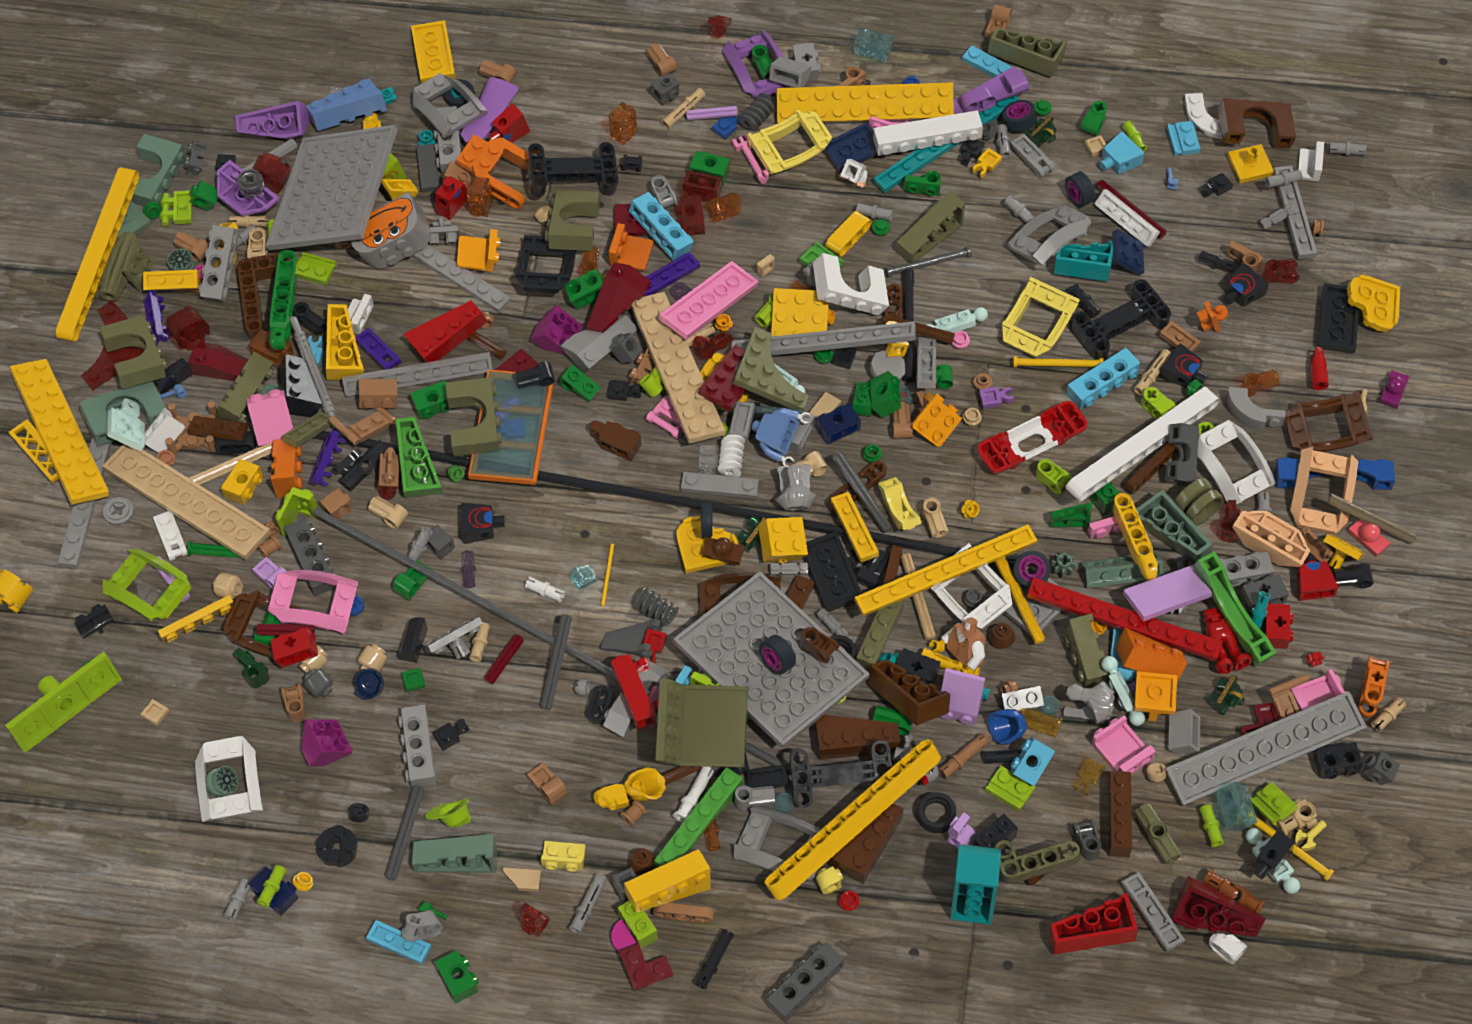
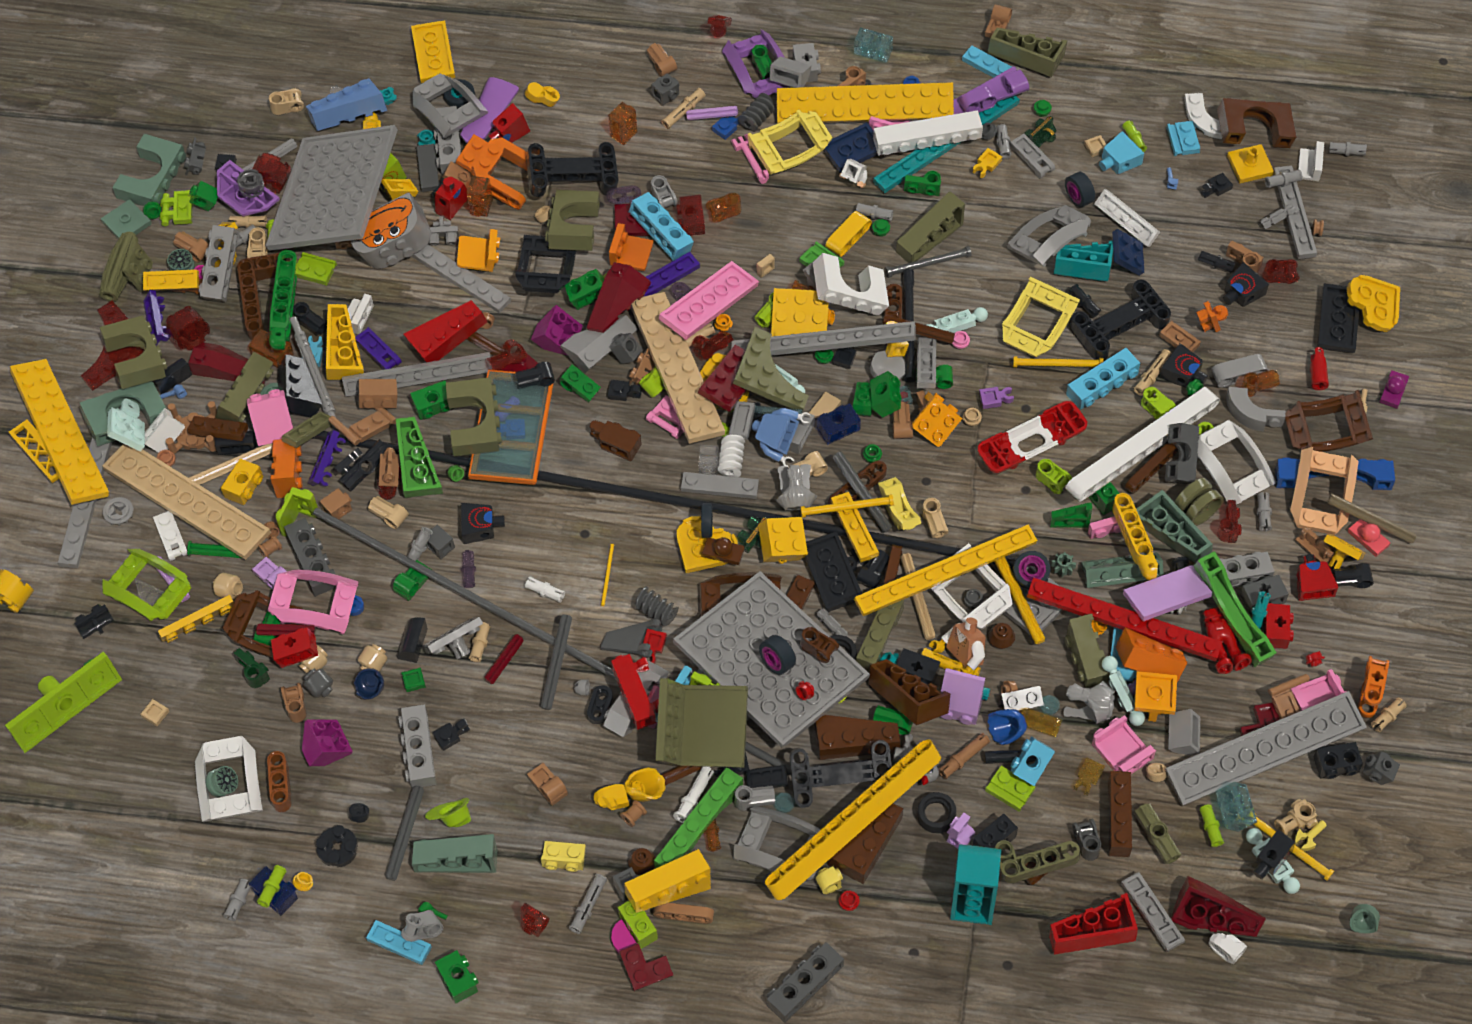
yellow beam [56,167,139,342] -> none
medium lavender wedge [235,101,310,139] -> none
medium nougat piece [479,60,517,83] -> none
tan tile [503,867,541,892] -> none
clear light blue slope [569,564,598,590] -> none
clear orange piece [581,246,600,275] -> none
black bush [623,154,643,171] -> none
clear red brick [682,170,722,204] -> none
green brick [689,151,730,186] -> none
black pin [694,929,734,990] -> none
light grey axle [770,562,808,575] -> none
black plate [961,139,985,166] -> none
yellow plate [961,500,979,518] -> none
medium nougat plate [973,373,992,390] -> none
black wheel [1002,100,1037,132] -> none
light grey pin [1004,195,1035,223] -> none
green piece [1080,101,1107,136] -> none
dark red axle [1096,179,1167,239] -> none
dark orange piece [1203,869,1266,914] -> none
clear green hips [1208,675,1245,716] -> none
light nougat wedge [1233,511,1310,567] -> none
lime plate [1249,782,1298,826] -> none
none -> dark orange beam [267,751,291,812]
none -> tan piece [269,88,304,115]
none -> clear red plate [486,339,527,370]
none -> yellow piece [525,82,560,107]
none -> clear purple beam [607,185,641,204]
none -> red plate [796,681,814,700]
none -> yellow bar [800,494,894,518]
none -> light grey beam [1211,354,1269,388]
none -> sand green piece [1350,904,1380,933]

